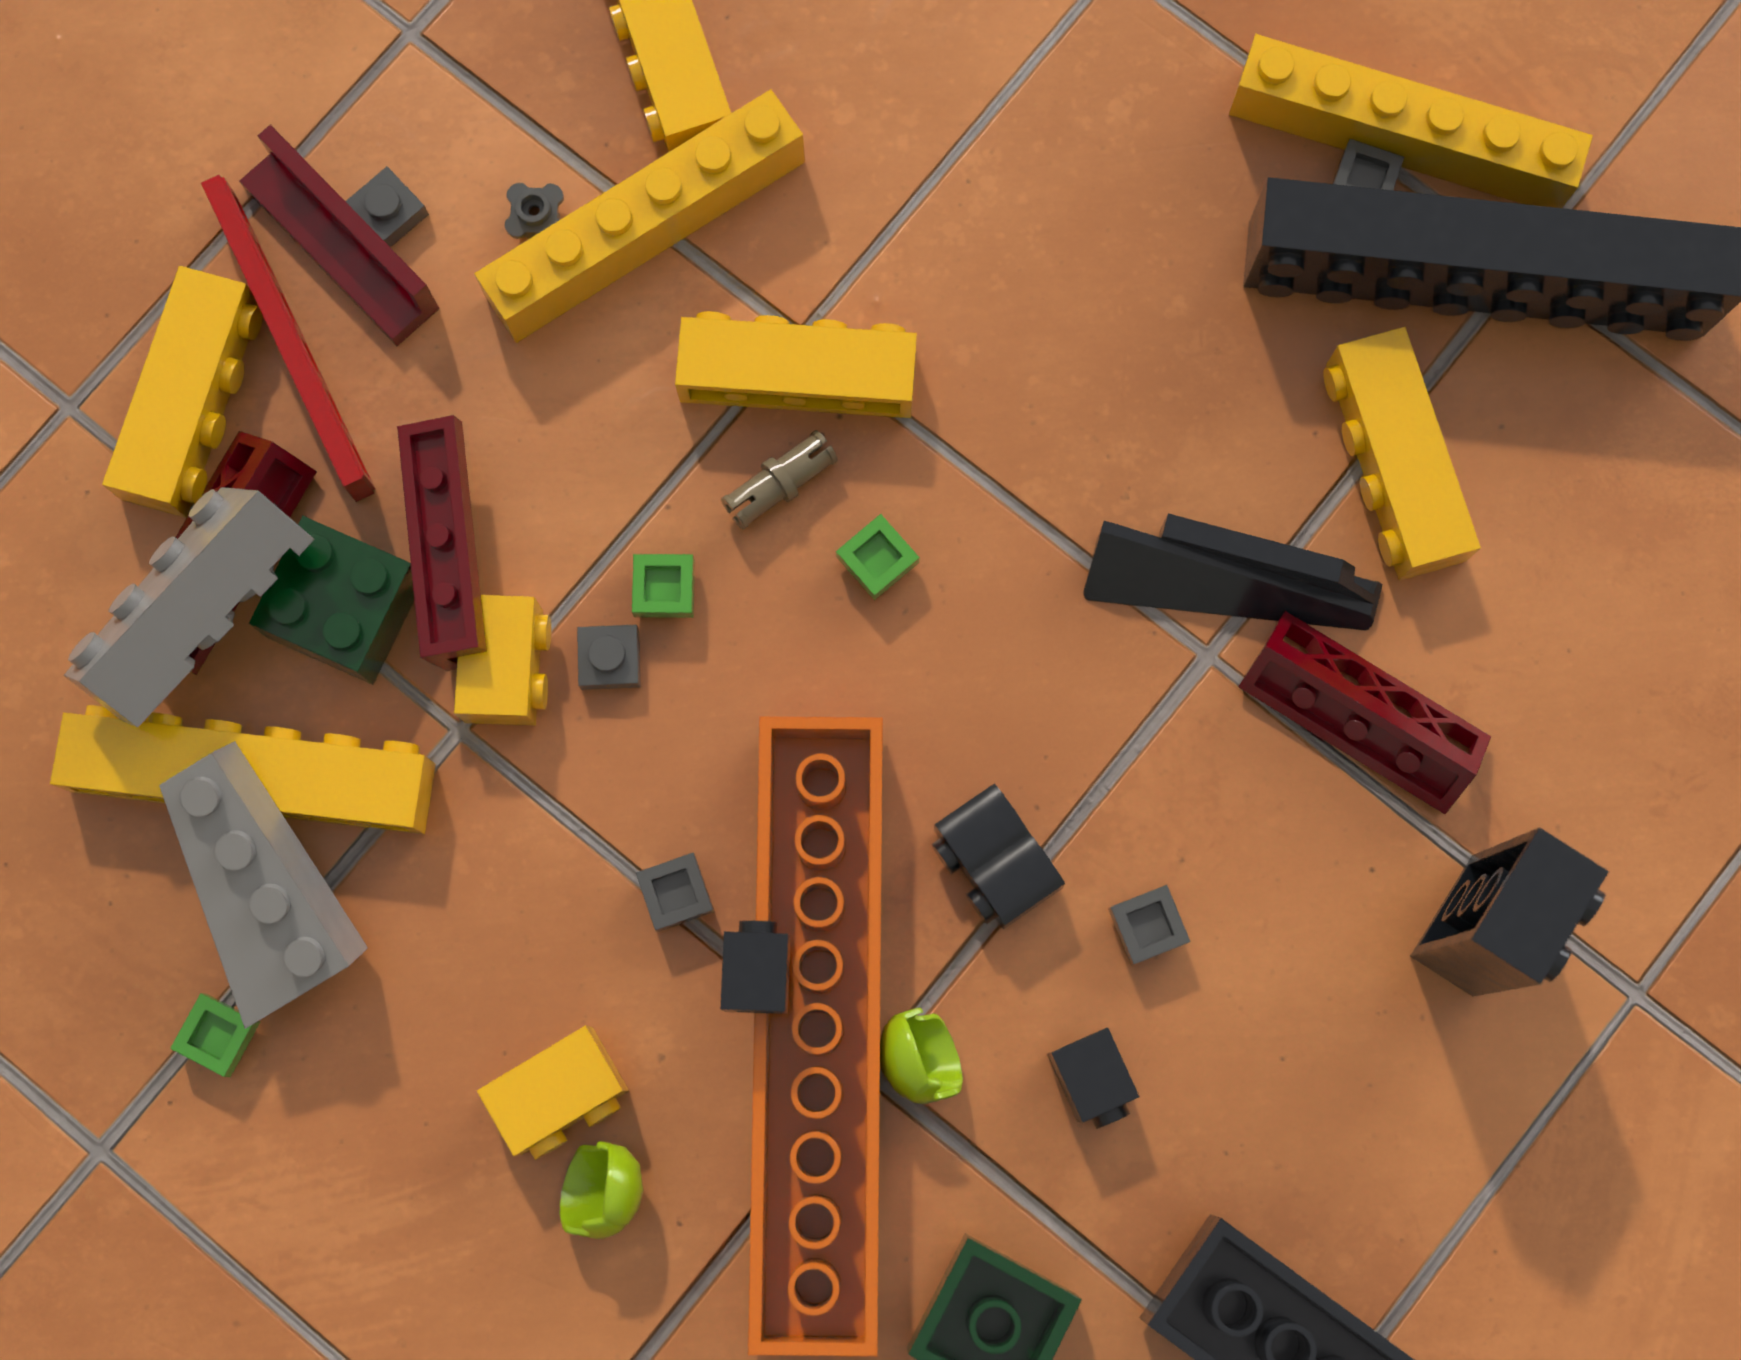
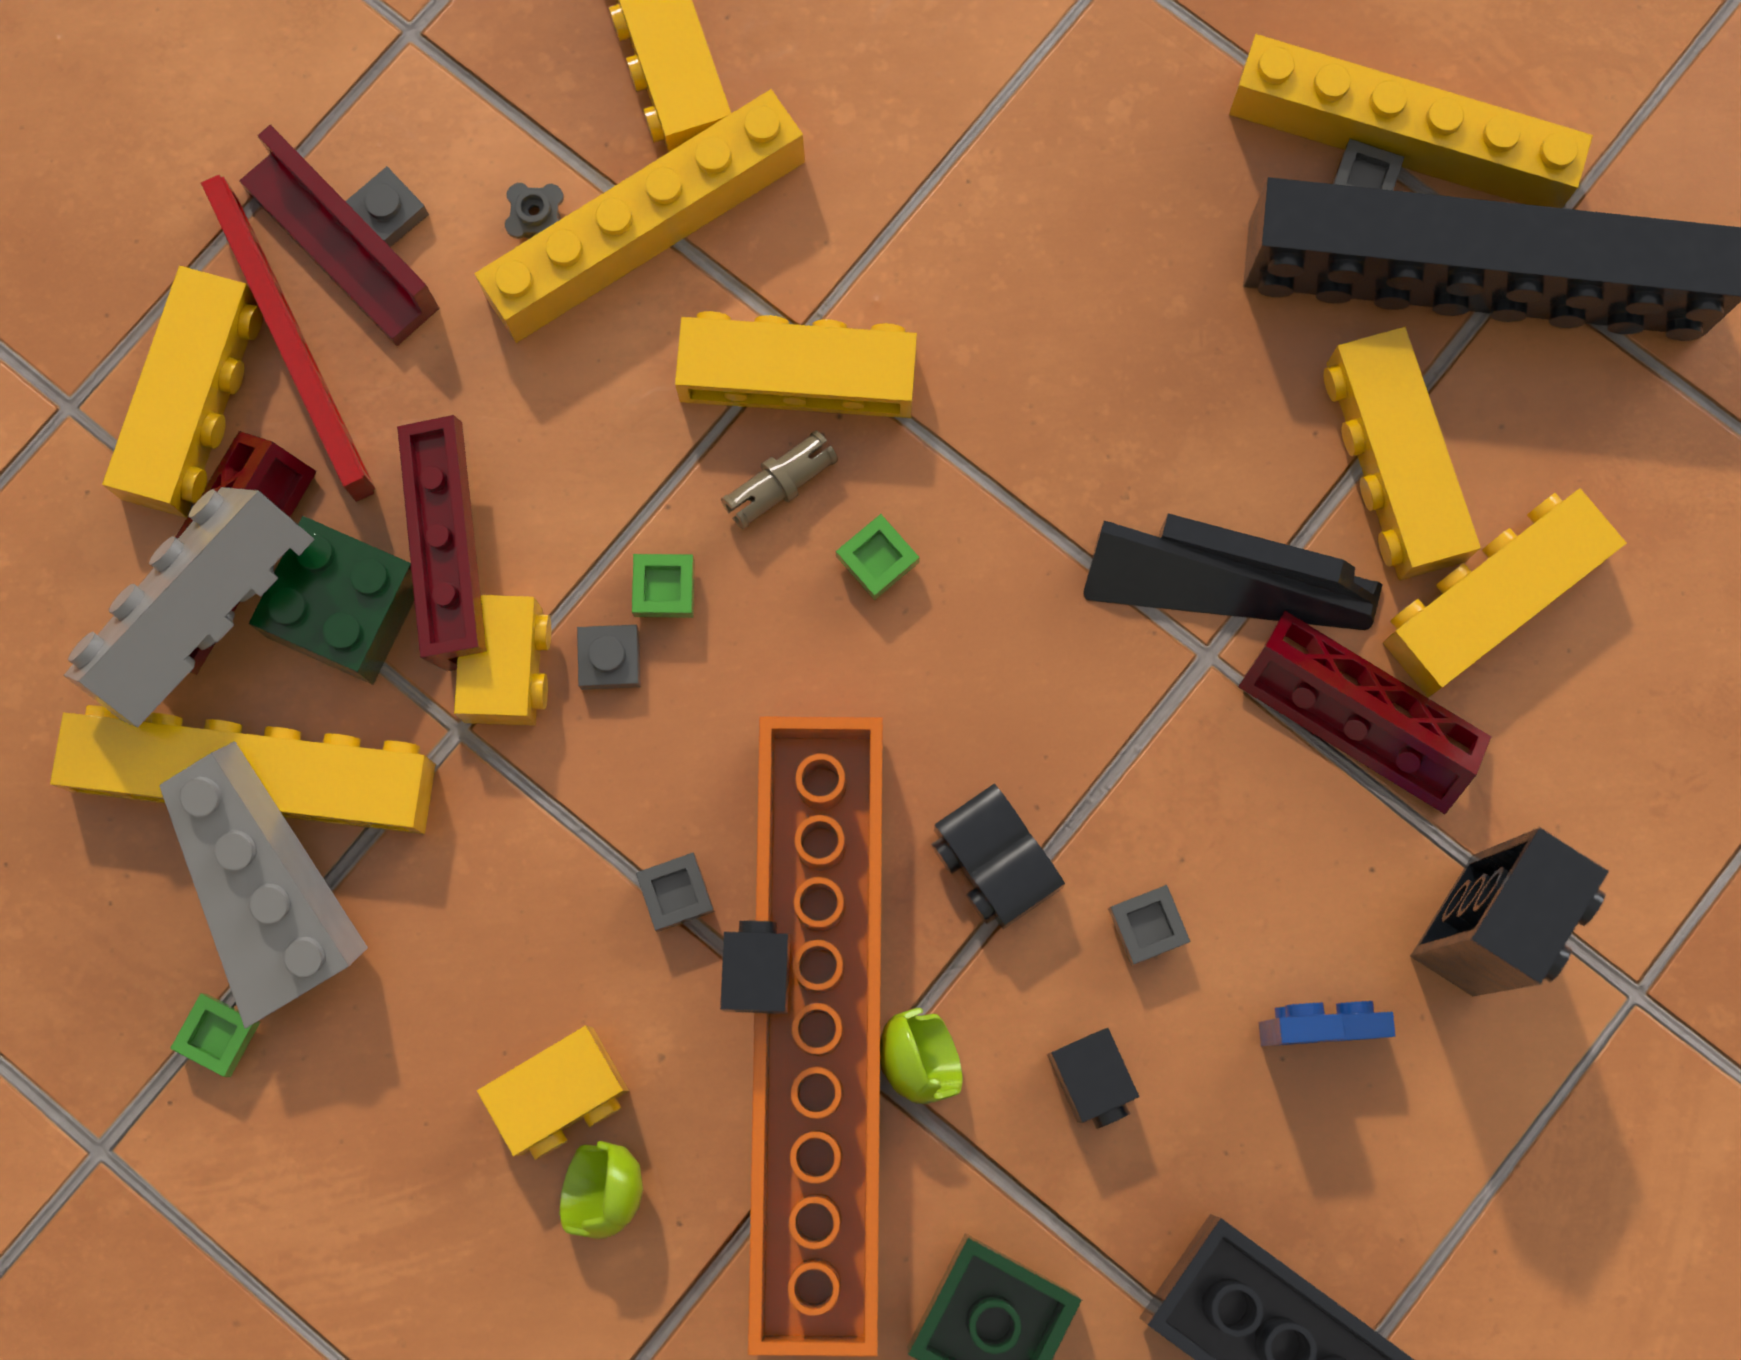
none -> blue plate [1259,1001,1396,1047]
none -> yellow brick [1383,488,1627,698]

